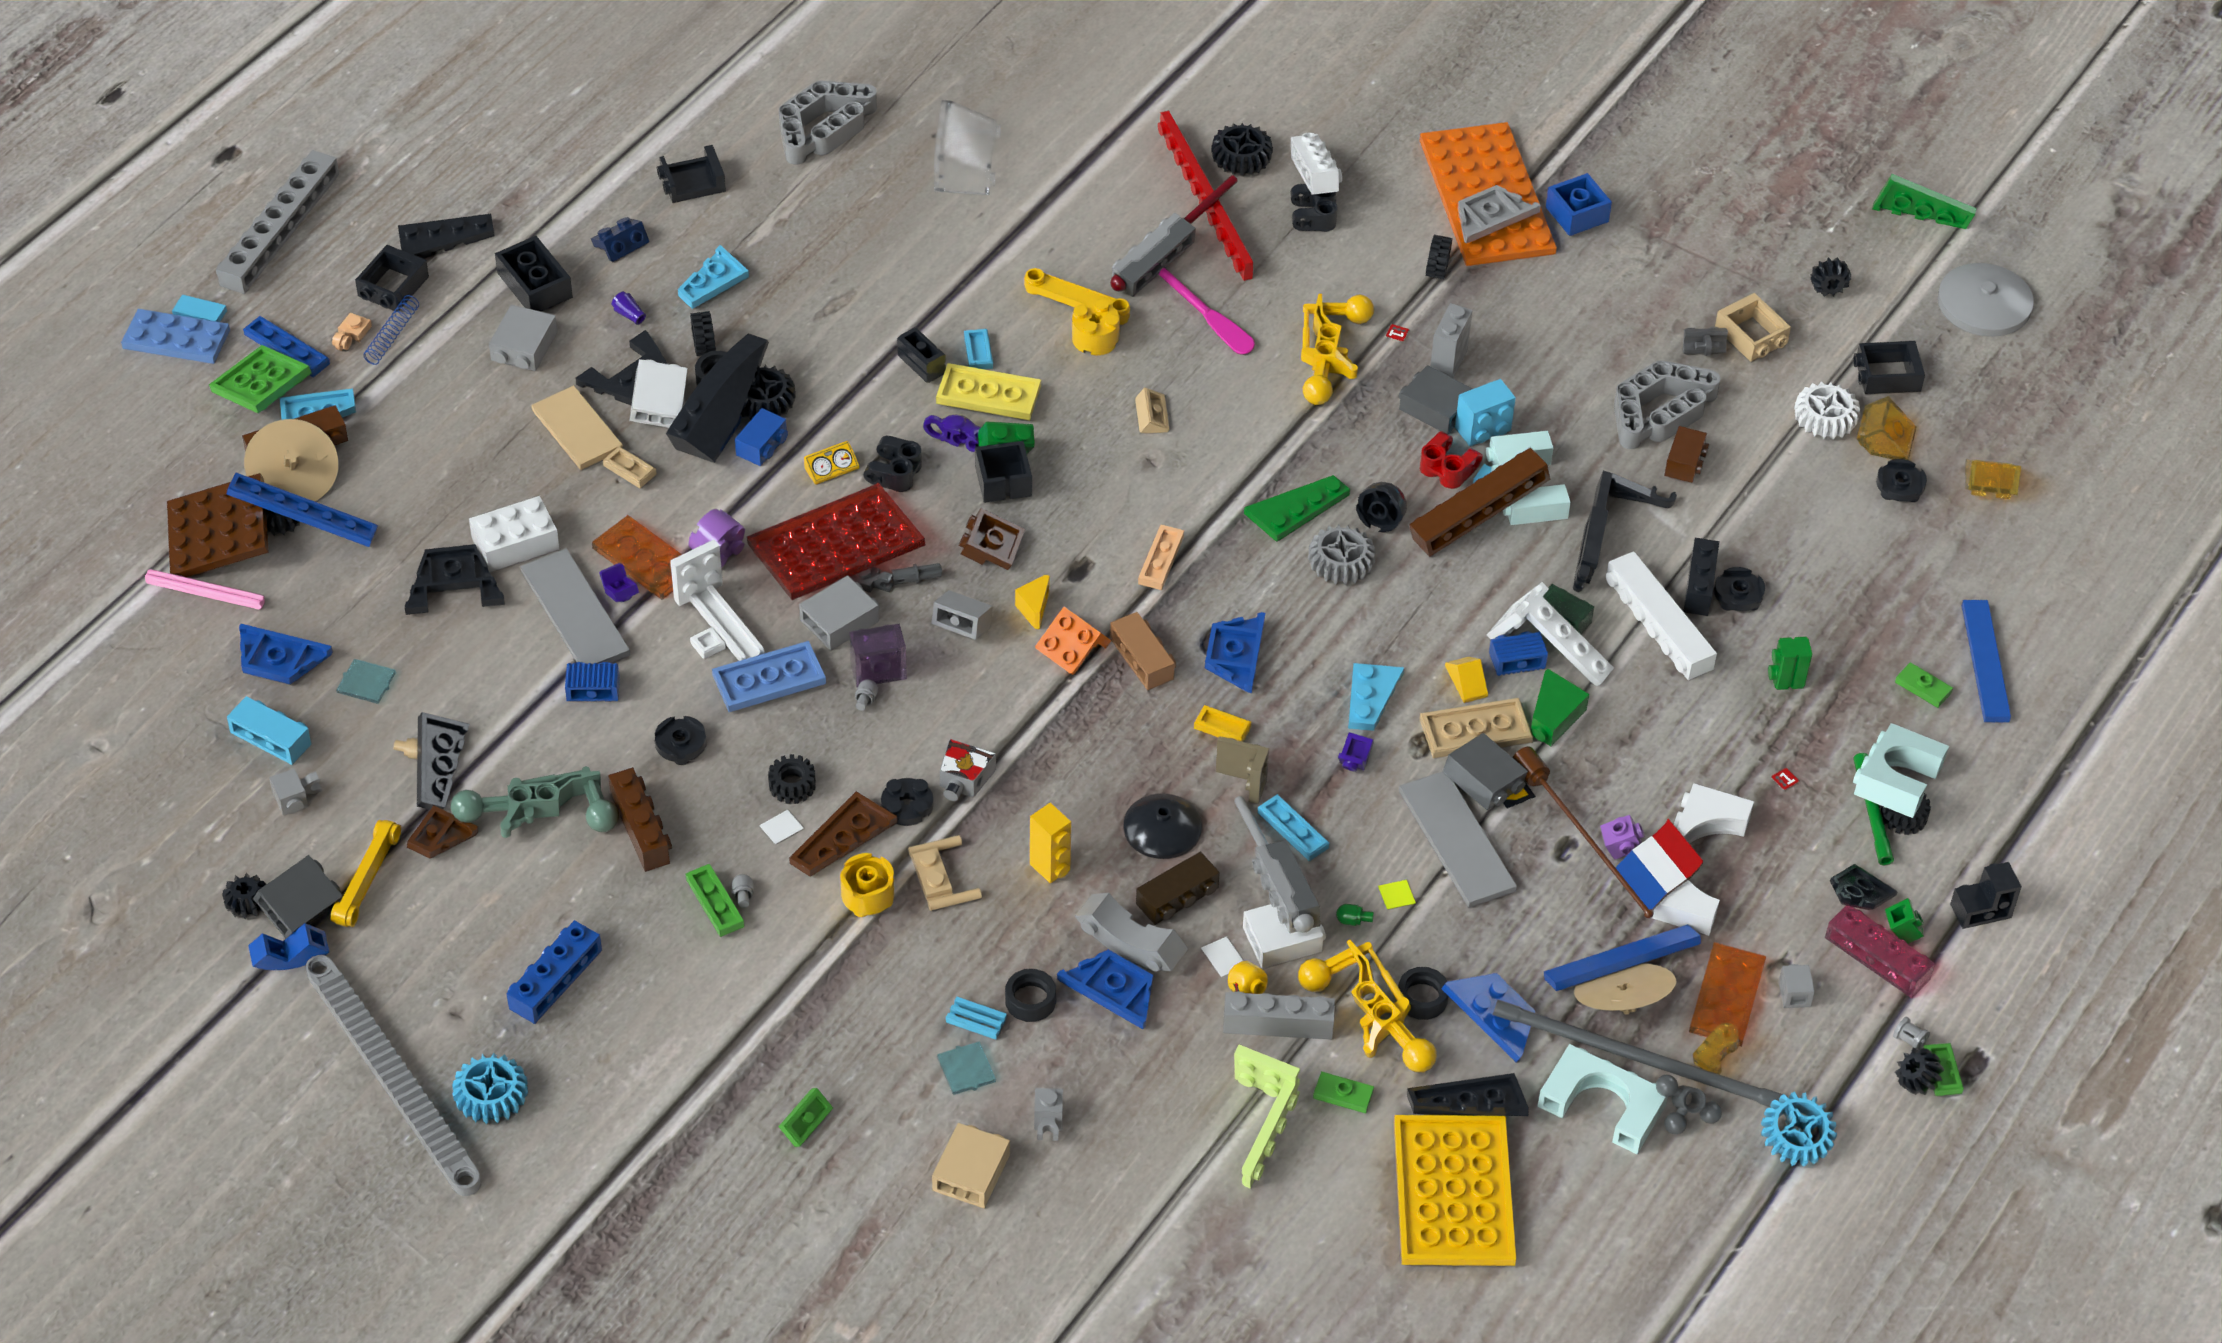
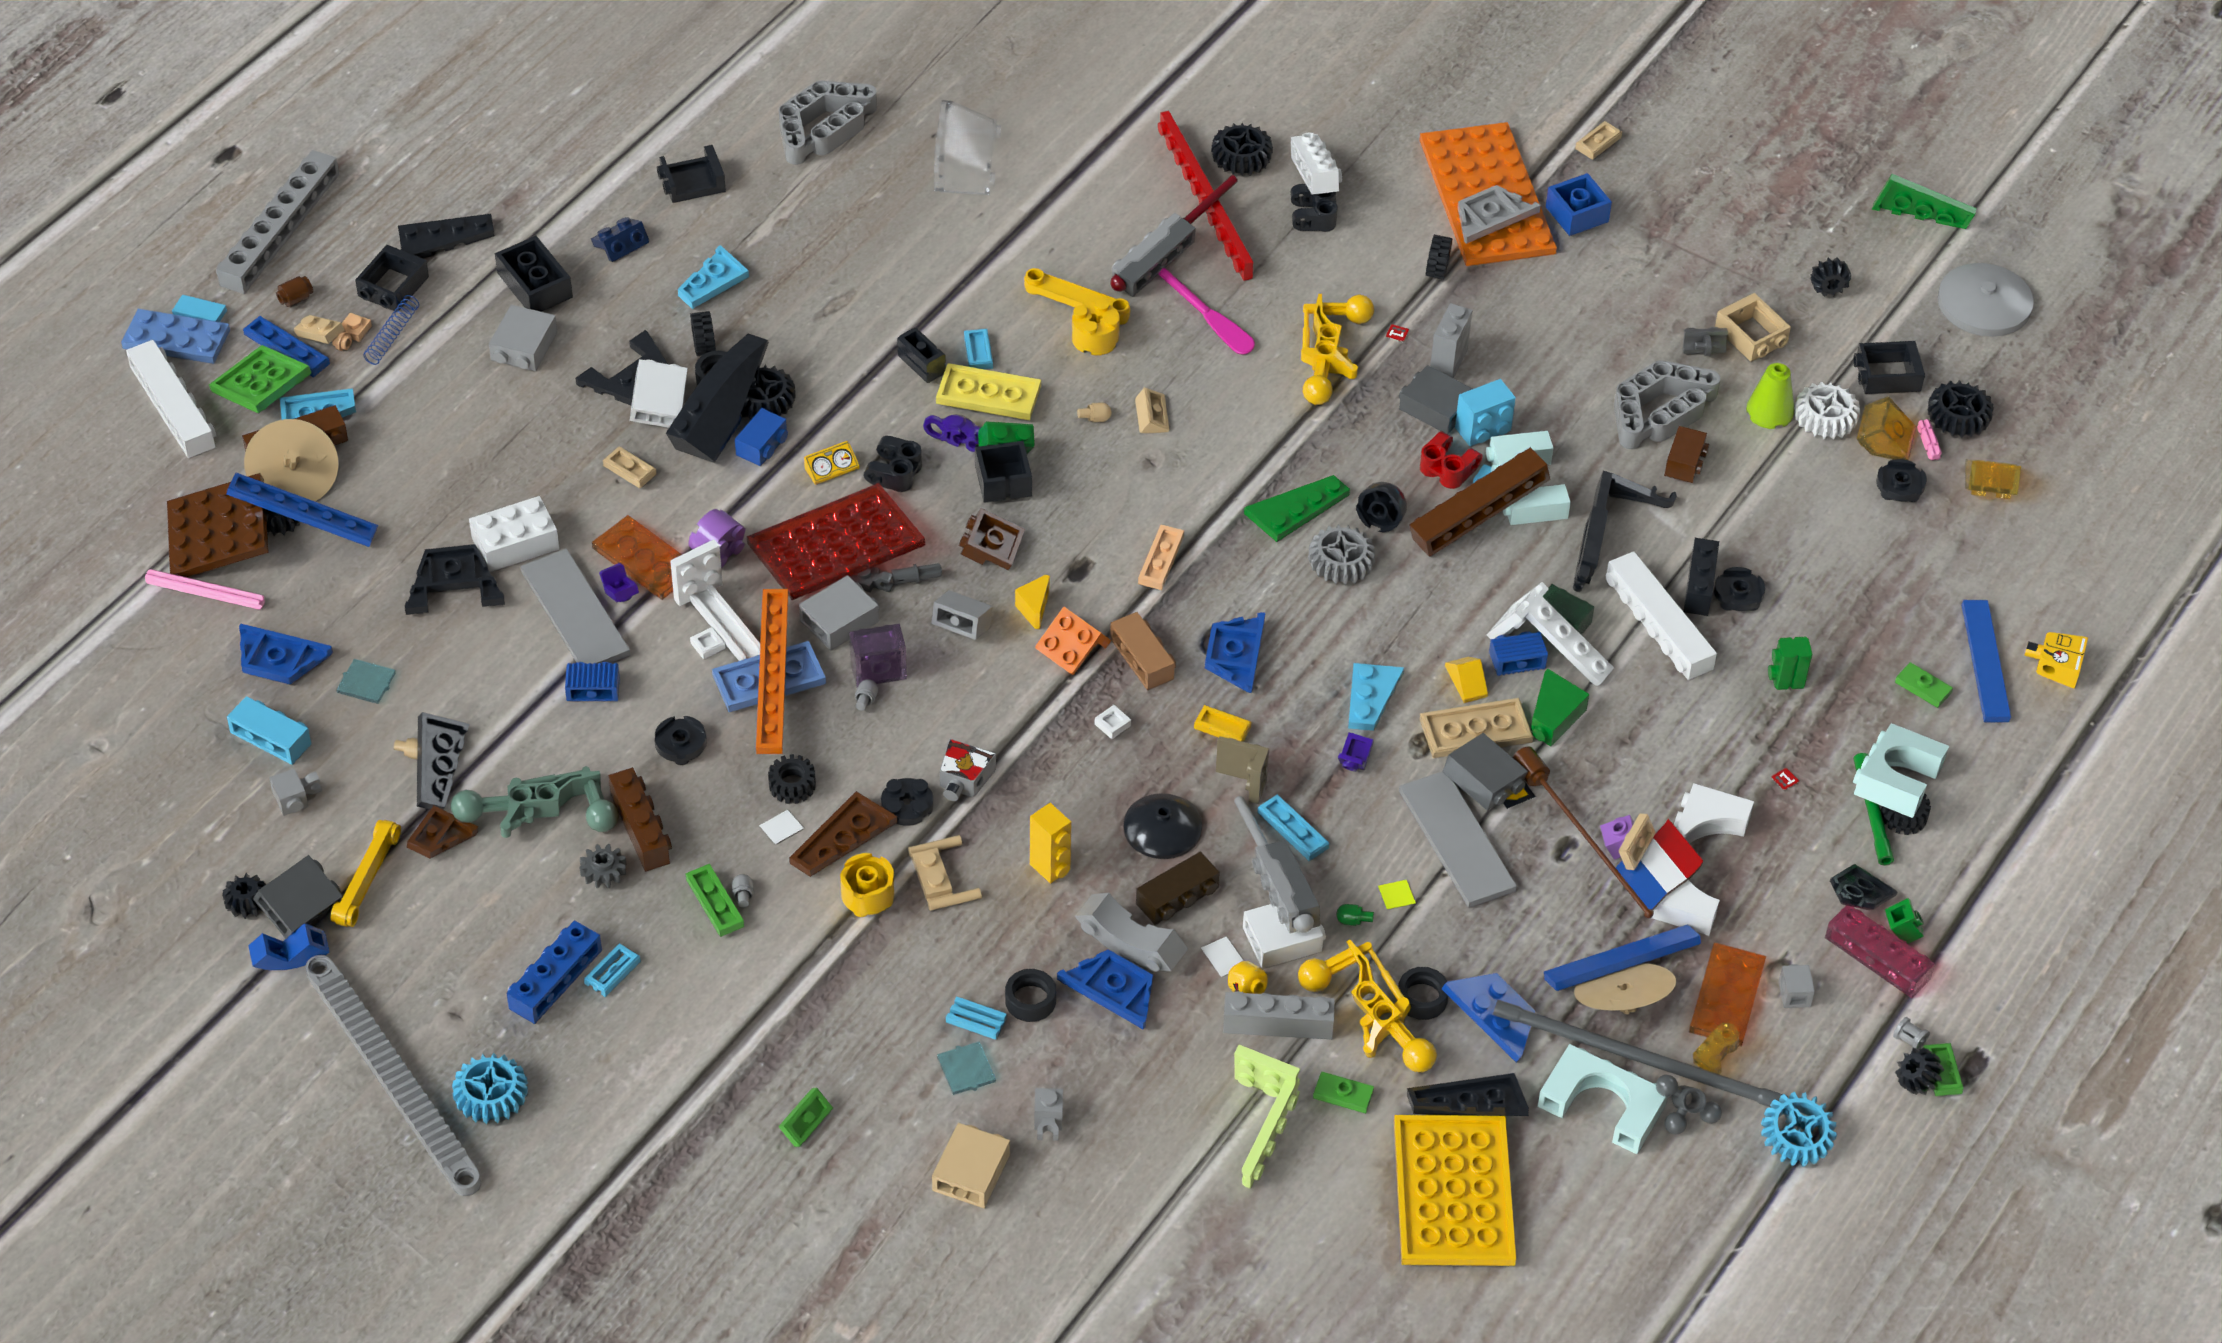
tan tile [532,385,623,470] -> none
dark purple cone [611,291,646,325] -> none
black brick [1950,862,2022,929] -> none
none -> white brick [126,340,216,458]
none -> reddish brown brick [276,276,314,307]
none -> tan plate [294,315,344,344]
none -> dark grey gear [579,844,627,888]
none -> medium azure tile [584,943,641,997]
none -> orange plate [756,589,788,754]
none -> tan cylinder [1077,403,1112,422]
none -> white plate [1095,705,1131,739]
none -> tan plate [1575,121,1622,160]
none -> tan plate [1618,813,1656,870]
none -> lime cone [1746,363,1795,429]
none -> bright pink axle [1917,419,1942,460]
none -> black gear [1927,380,1994,439]
none -> yellow torso [2024,632,2088,689]

